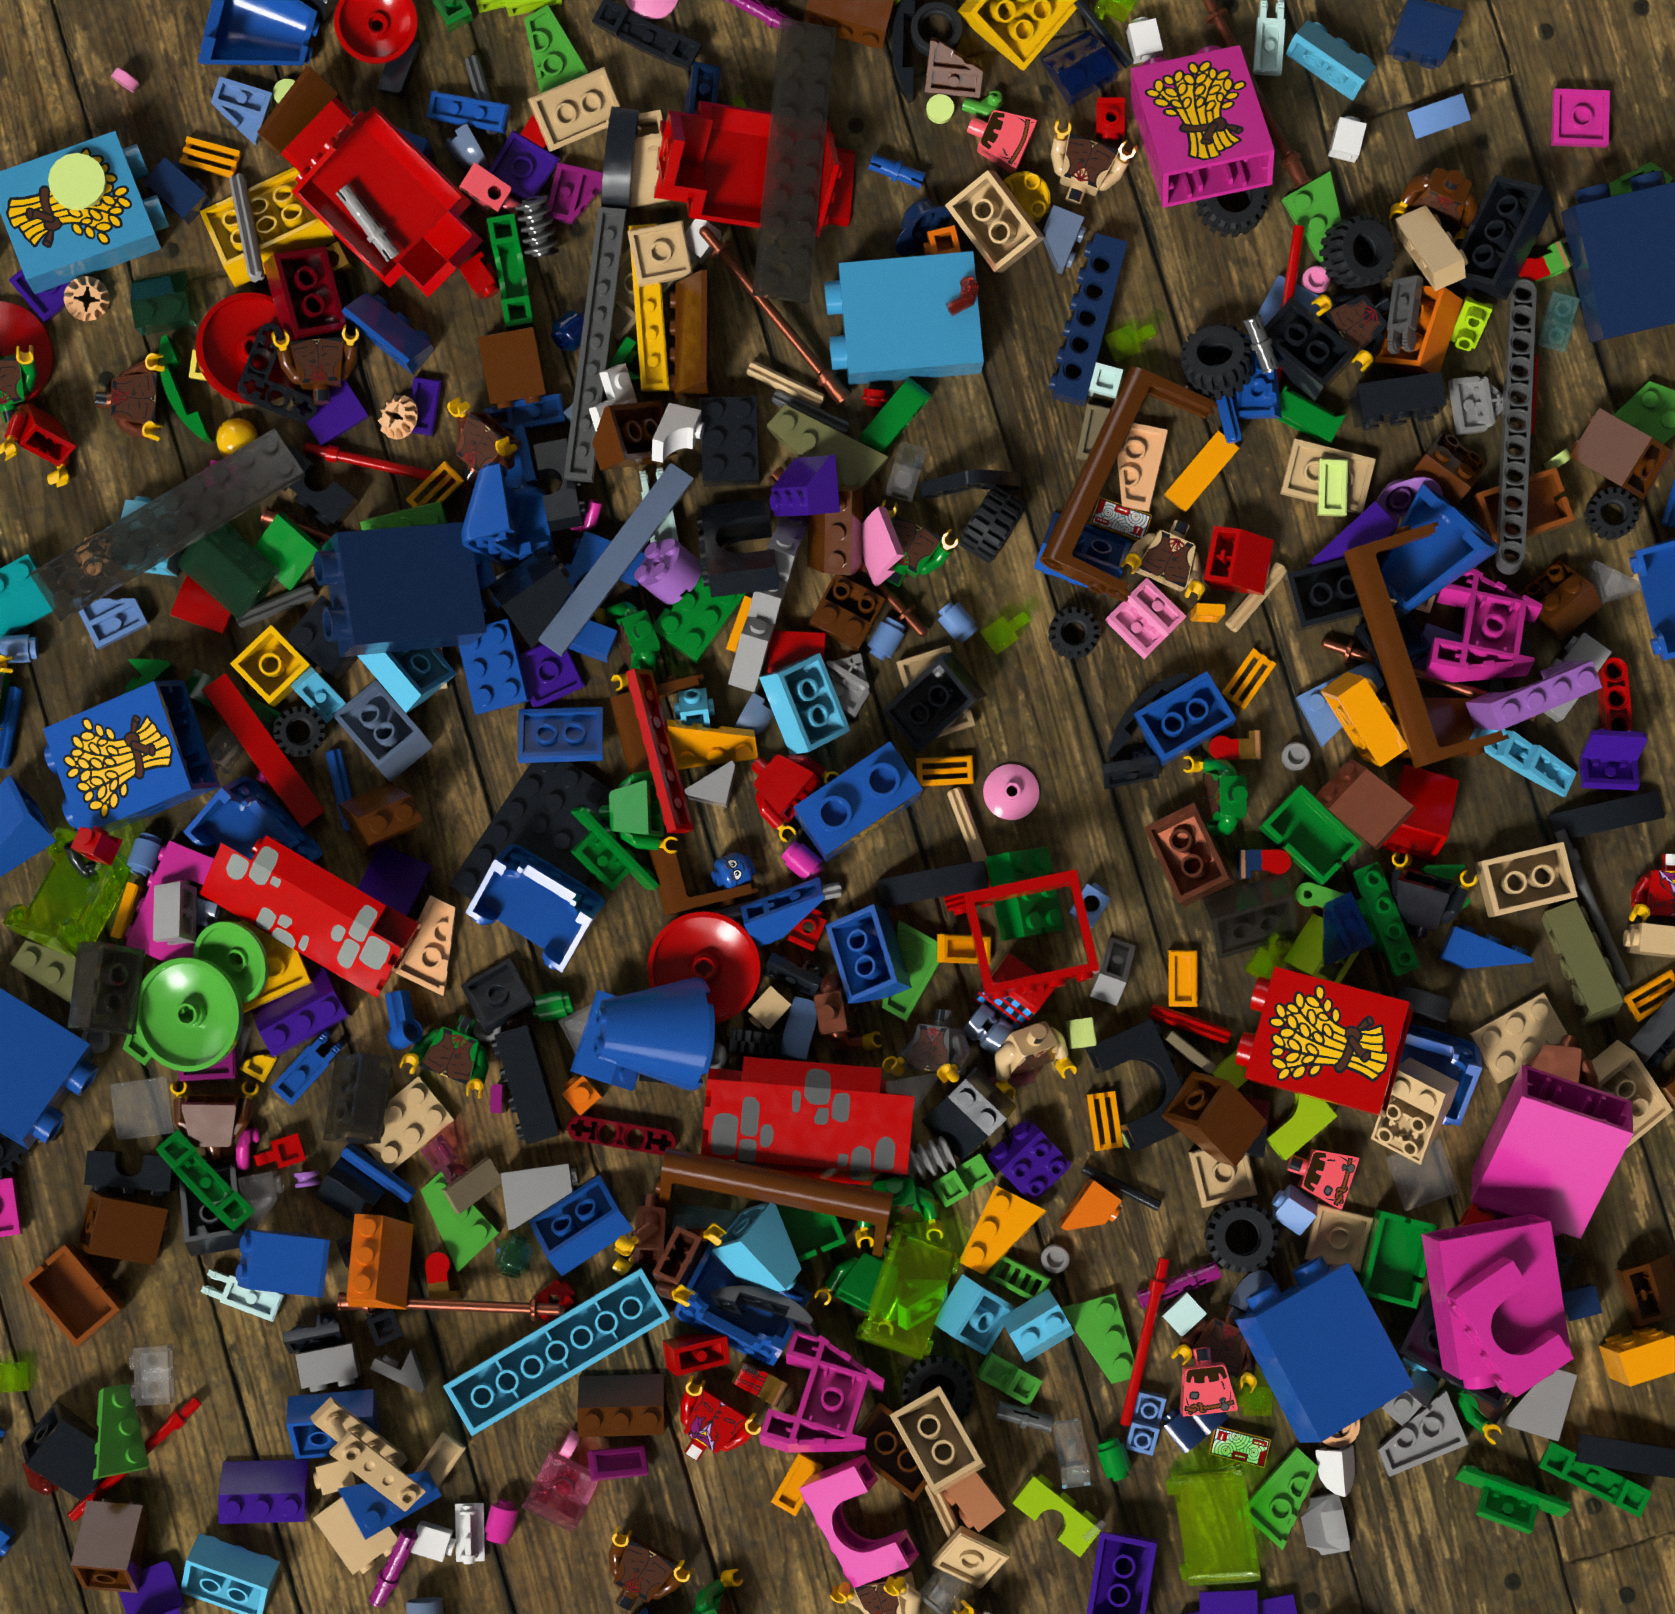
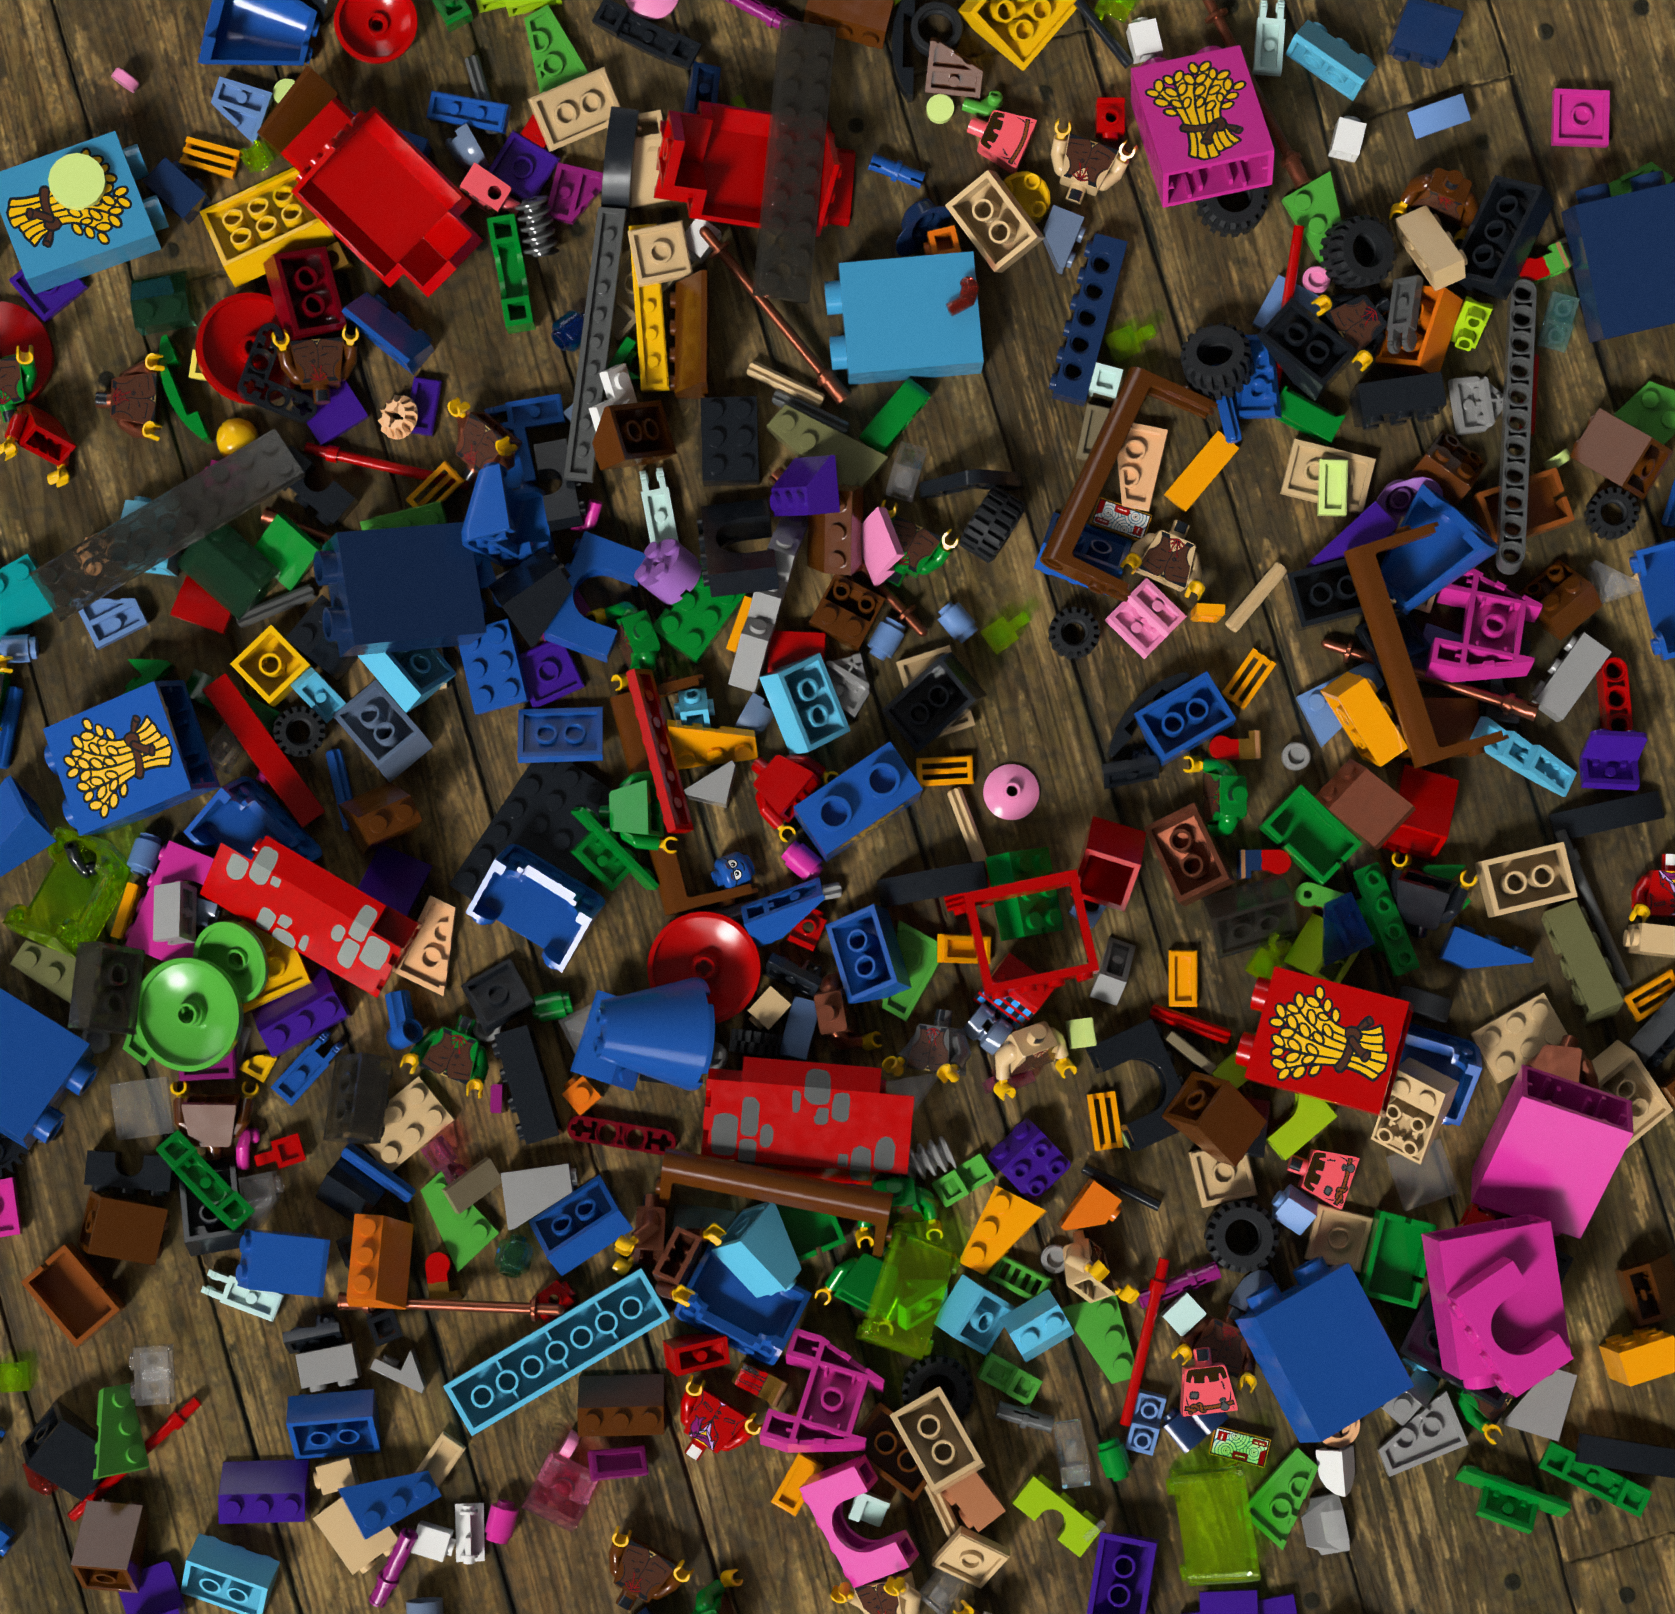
light nougat gear [64,276,110,321] -> none
red brick [71,826,123,866] -> none
light grey axle [229,173,265,282] -> none
medium lavender bush [294,1170,321,1188] -> none
tan fence [310,1397,426,1512] -> none
light grey pin [335,183,401,262] -> none
black slope [377,41,422,99] -> none
red brick [458,251,500,300] -> none
reddish brown slope [478,327,547,409] -> none
sand blue tile [539,463,694,657] -> none
white arch [652,403,705,463] -> none
black slope [710,1286,820,1338] -> none
red plate [860,388,888,407] -> none
black slope [921,1067,1017,1161] -> none
clear blue slope [1041,31,1119,106] -> none
red slope [1203,526,1275,595] -> none
clear neon green plate [1234,1386,1272,1416] -> none
dark grey pin [1243,314,1280,374] -> none
medium lavender arch [1465,661,1602,730] -> none
dark blue brick [1561,1283,1602,1321] -> none
none -> clear neon green plate [240,140,274,173]
none -> light aqua panel [848,1491,891,1527]
none -> tan torso [1062,1230,1140,1304]
none -> red slope [1070,816,1146,912]

